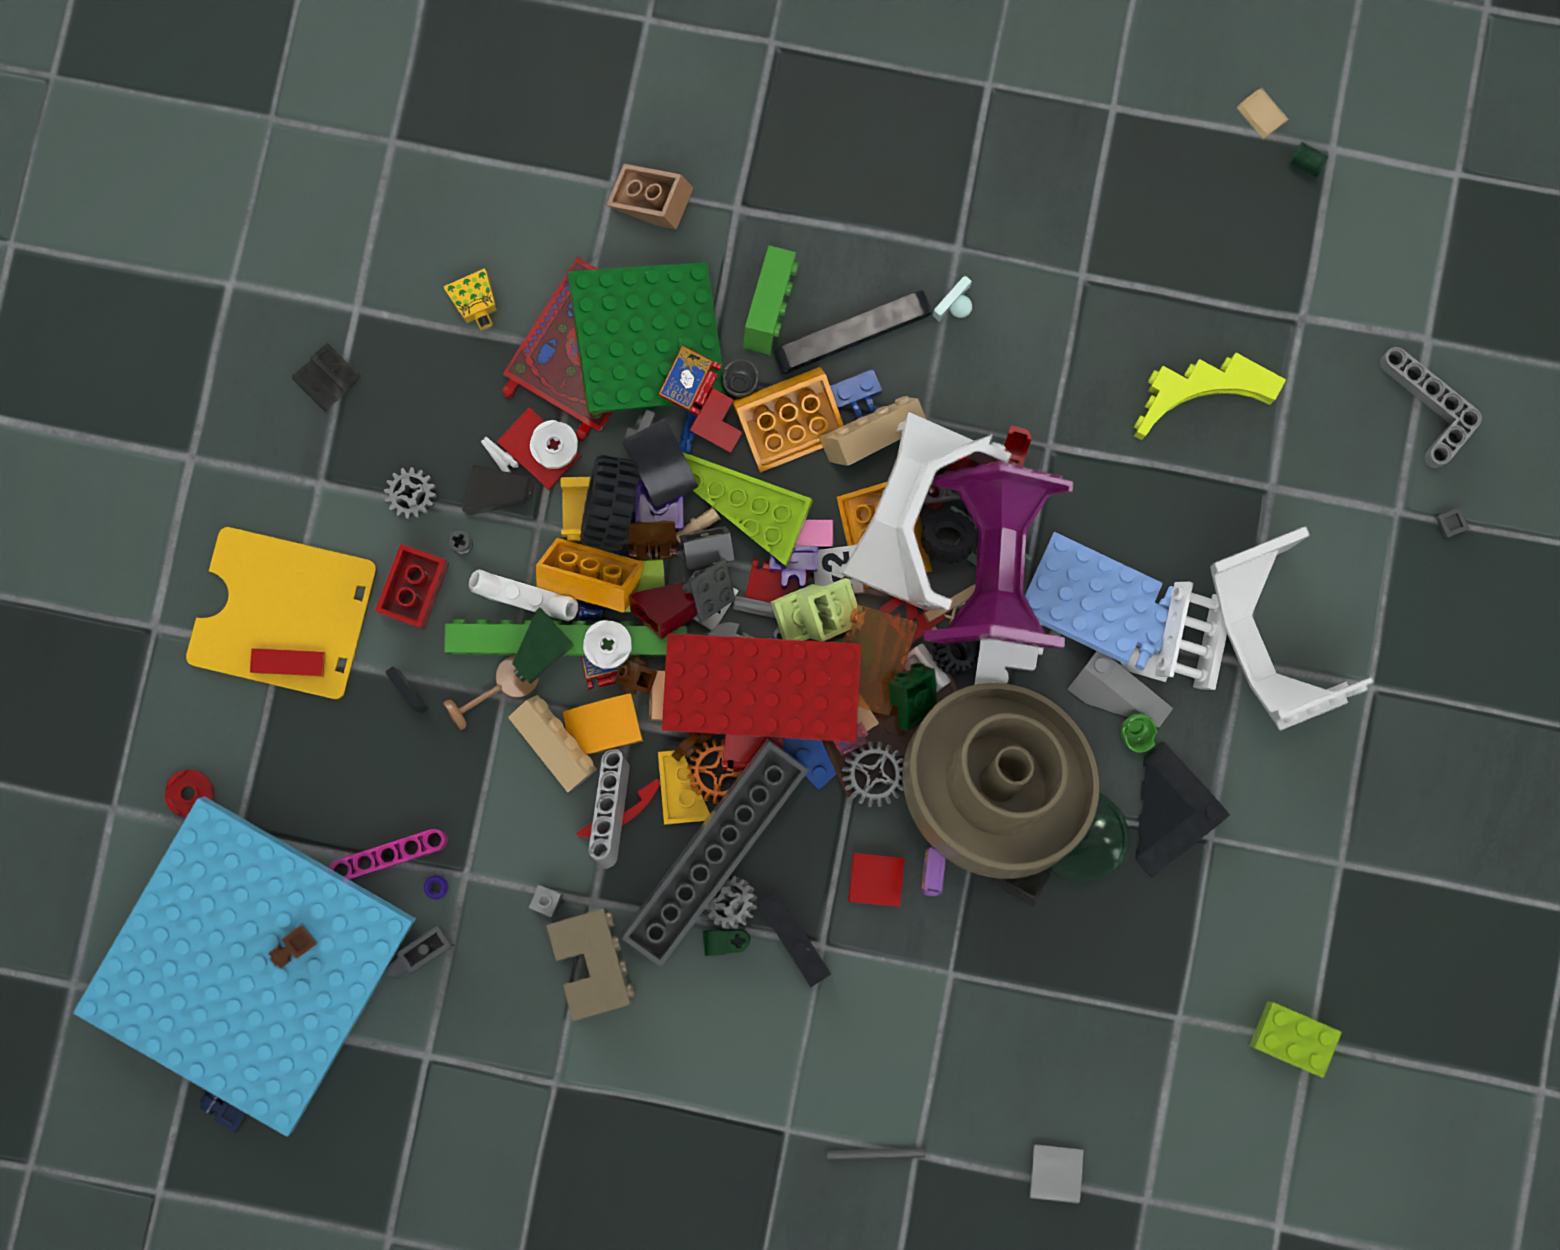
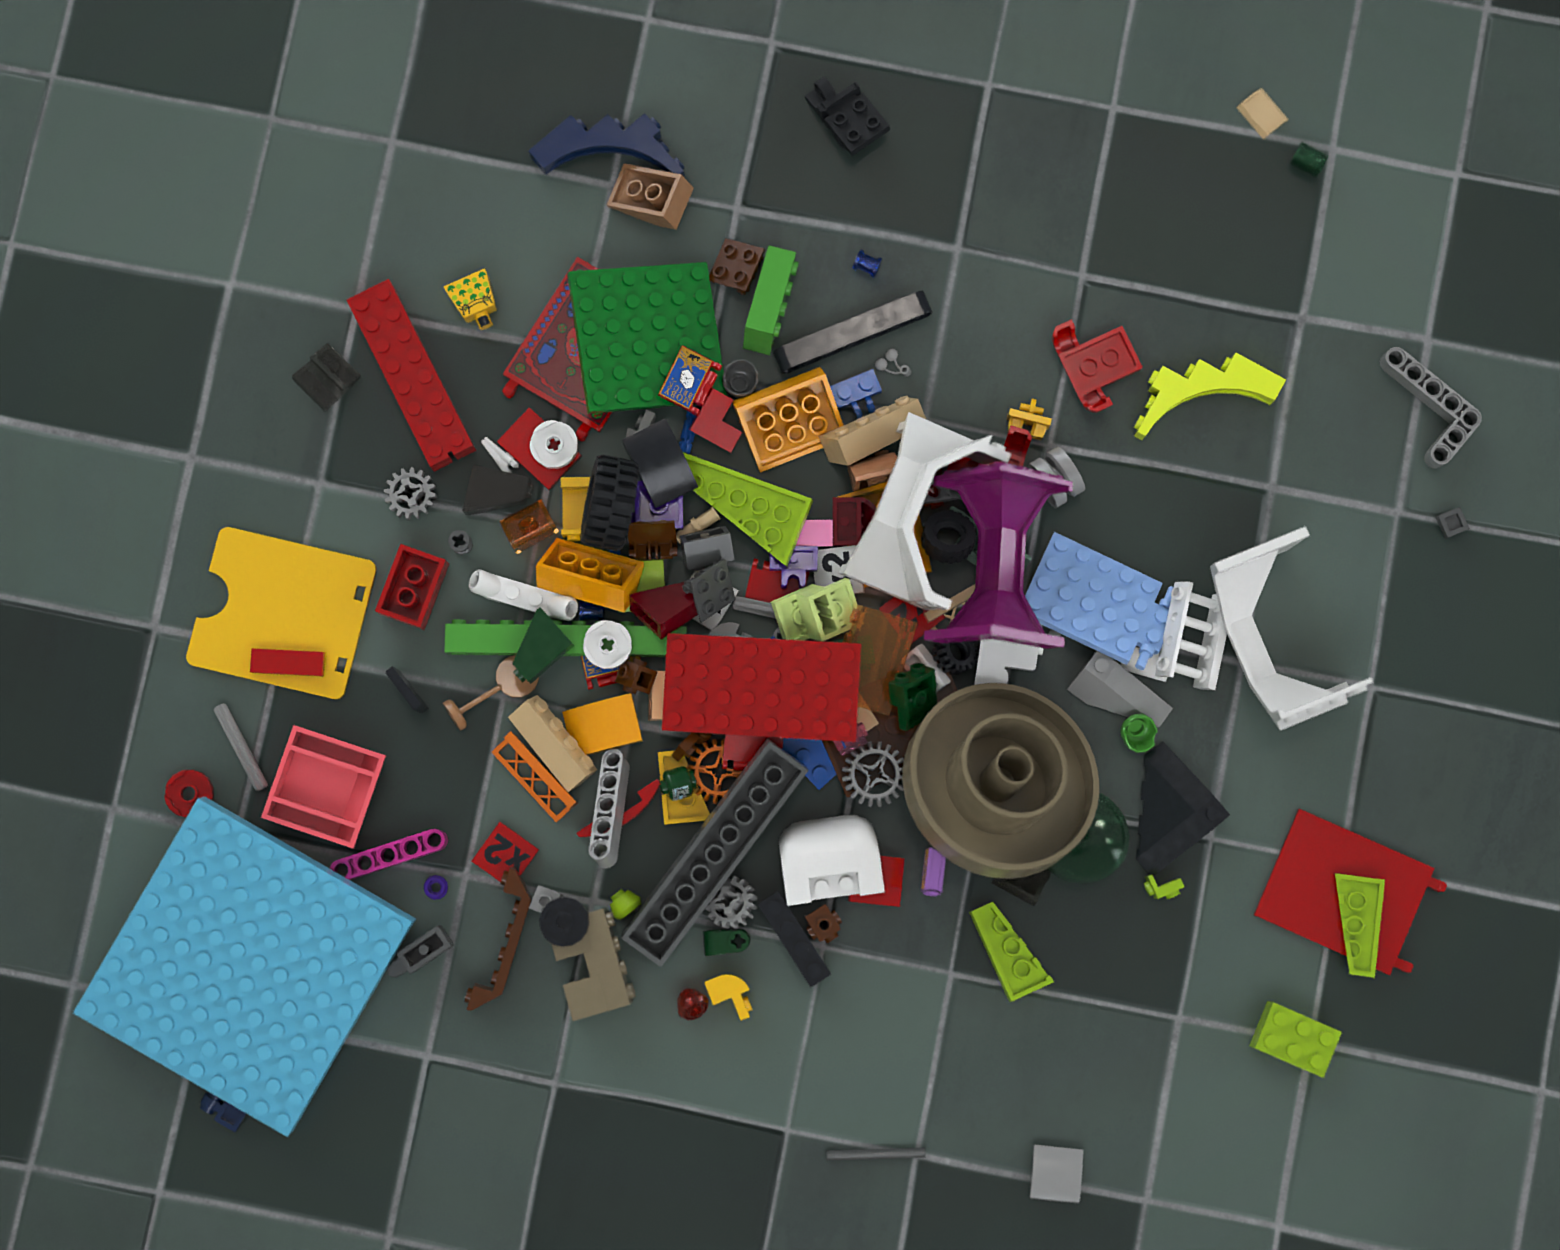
reddish brown plate [268,923,318,969] -> none
light aqua tile [933,276,973,322] -> none
none -> light grey axle [214,703,268,791]
none -> coral slope [261,725,386,849]
none -> red piece [346,279,477,472]
none -> reddish brown slope [464,866,532,1011]
none -> red tile [472,822,539,882]
none -> orange fence [492,731,578,823]
none -> clear orange slope [500,499,559,554]
none -> dark blue arch [528,113,685,178]
none -> black tile [539,897,589,947]
none -> lime cone [610,889,641,920]
none -> dark green head [659,766,697,801]
none -> clear red cone [677,988,709,1020]
none -> yellow brick [704,974,753,1020]
none -> reddish brown hinge [709,238,765,295]
none -> white piece [779,815,885,906]
none -> black plate [805,77,890,156]
none -> reddish brown brick [805,904,842,943]
none -> dark red slope [833,497,877,546]
none -> nougat slope [847,450,897,492]
none -> clear blue bush [853,249,882,278]
none -> light grey piece [875,349,911,377]
none -> lime wing [969,902,1054,1002]
none -> yellow hips [1006,399,1052,440]
none -> light grey wheel [1028,446,1085,508]
none -> red piece [1052,319,1143,413]
none -> lime bracket [1143,875,1185,899]
none -> red flag [1254,809,1447,975]
none -> lime wing [1335,873,1385,978]

